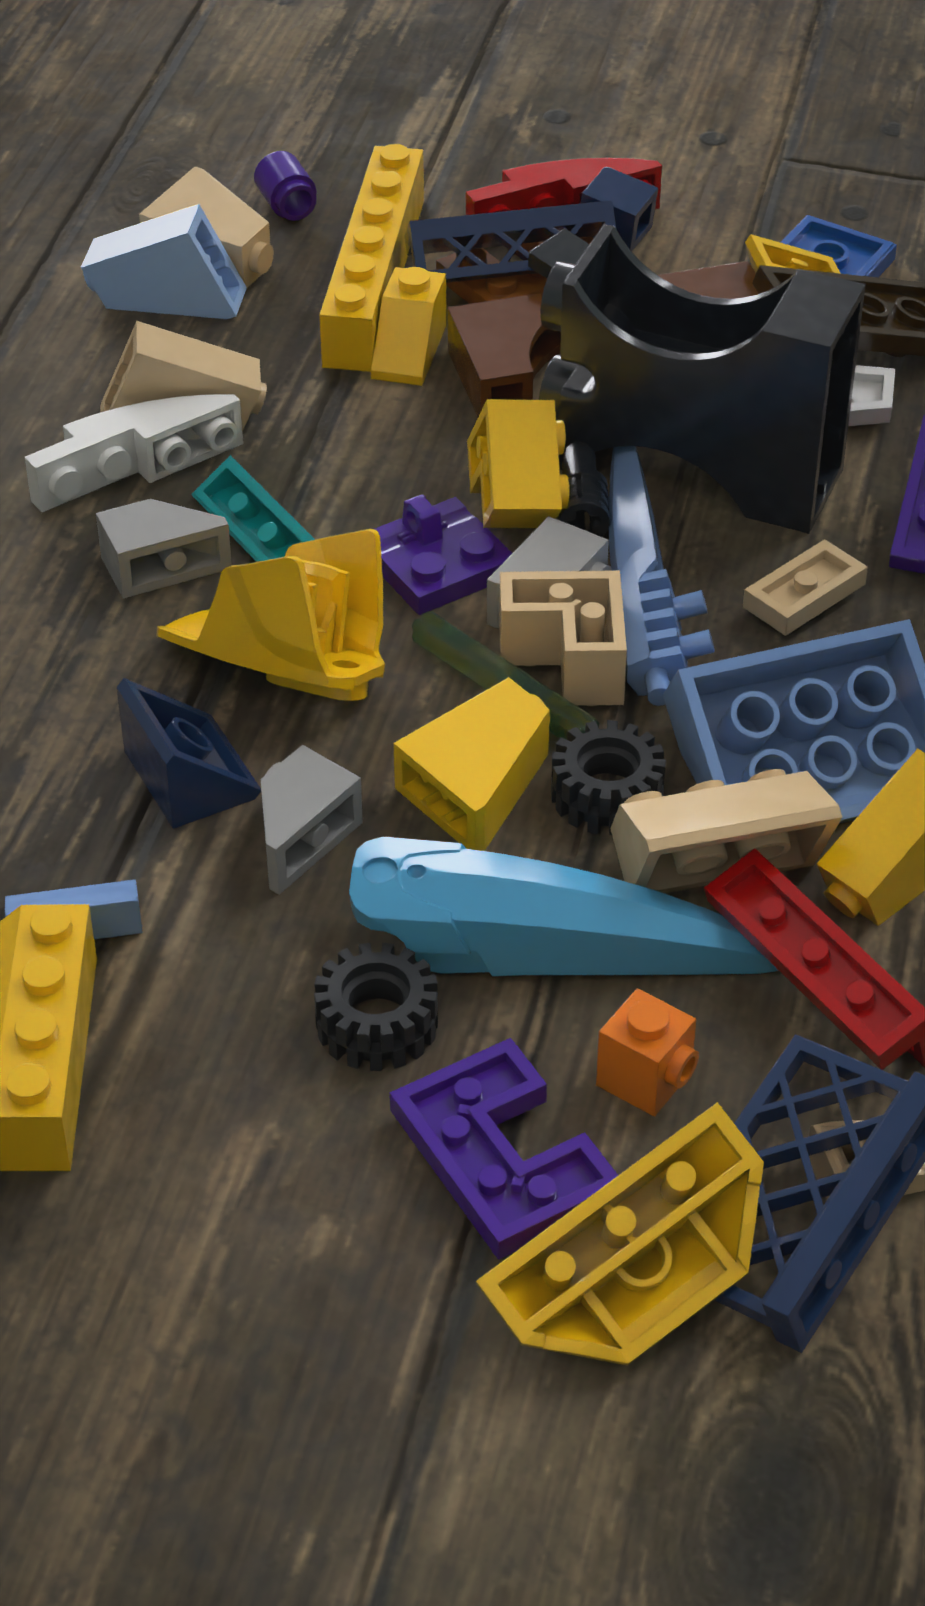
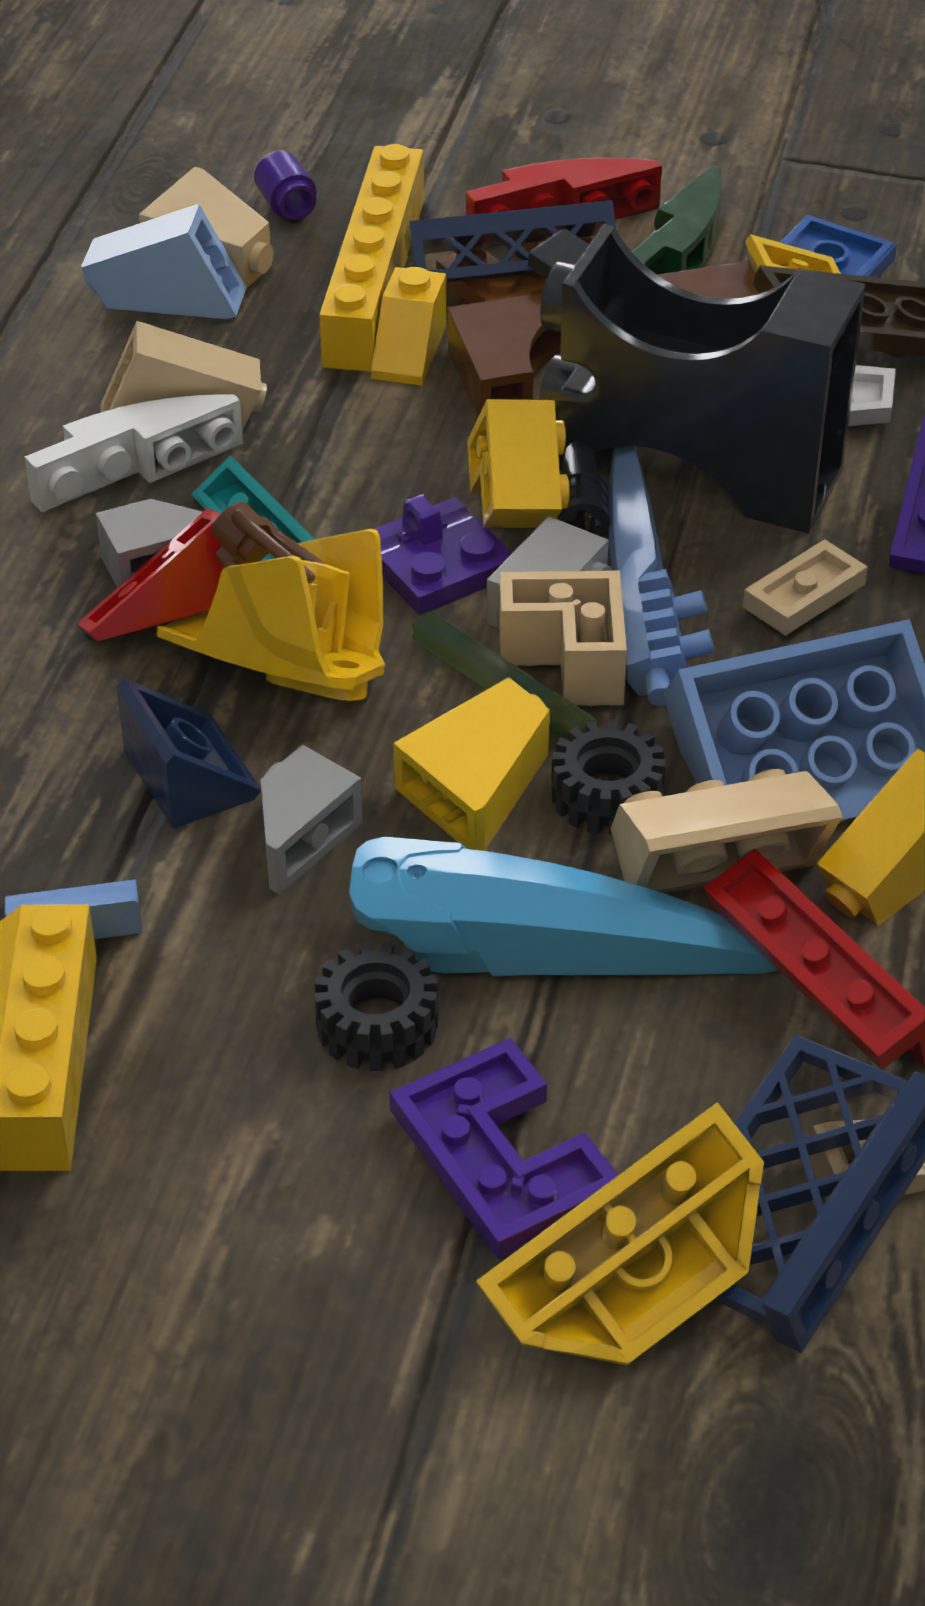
dark blue panel [581,167,658,252] -> none
orange brick [596,988,699,1117] -> none
none -> red slope [77,508,247,642]
none -> reddish brown plant [211,501,327,583]
none -> dark green slope [632,165,722,275]

